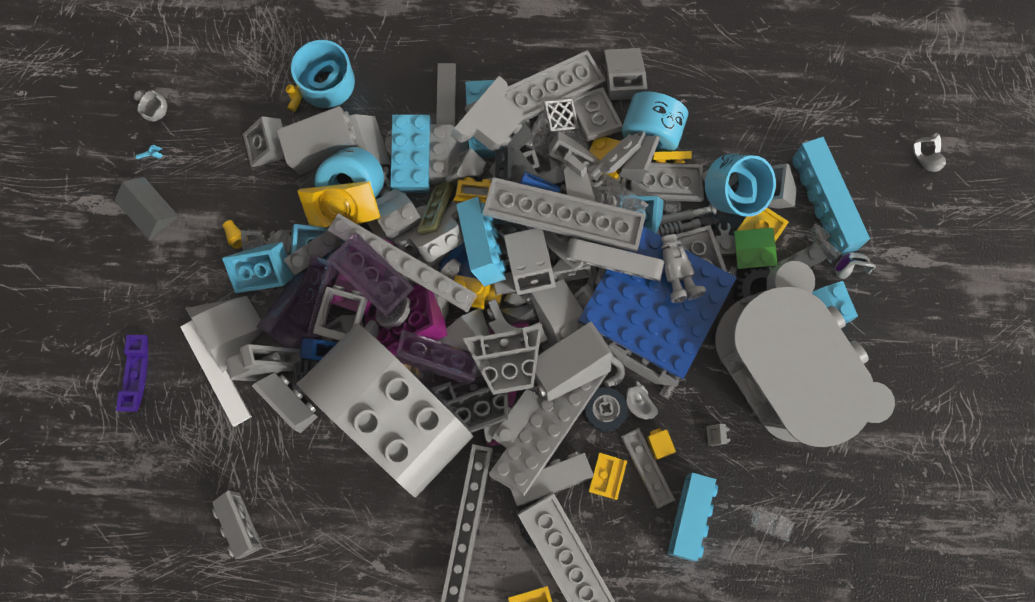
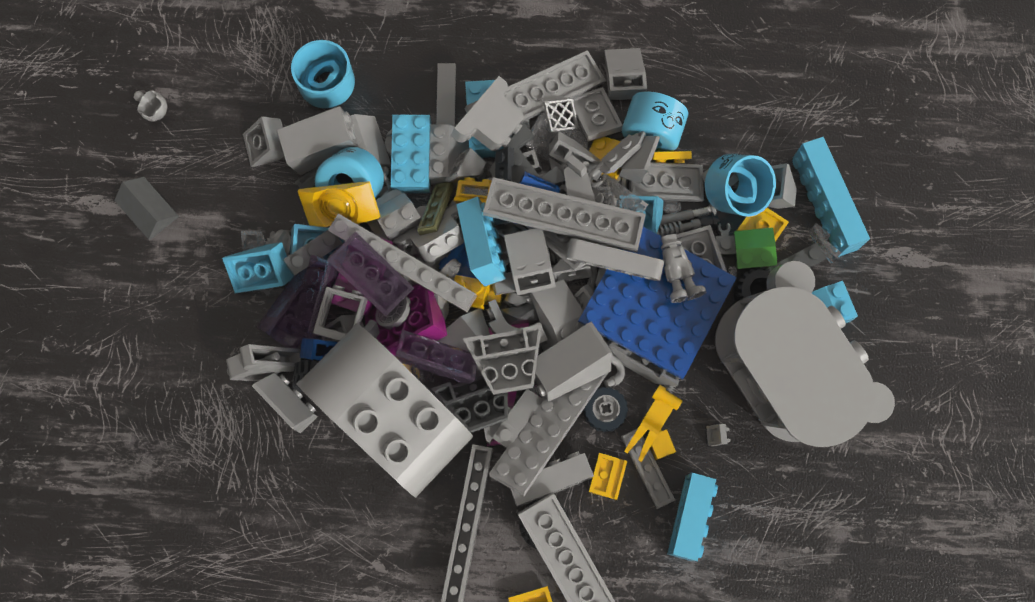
dark purple slope [116,335,148,412] -> none
medium azure hand [136,145,163,159] -> none
white tile [181,320,252,427] -> none
light grey wedge [185,296,266,372] -> none
light grey slope [212,490,263,559] -> none
yellow cone [223,220,246,249] -> none
yellow arm [286,84,302,112] -> none
light grey hat [626,381,658,420] -> none
clear slope [749,507,795,542] -> none
light grey piece [834,252,876,279] -> none
light grey piece [913,133,946,172] -> none
none -> yellow flag [624,385,683,462]

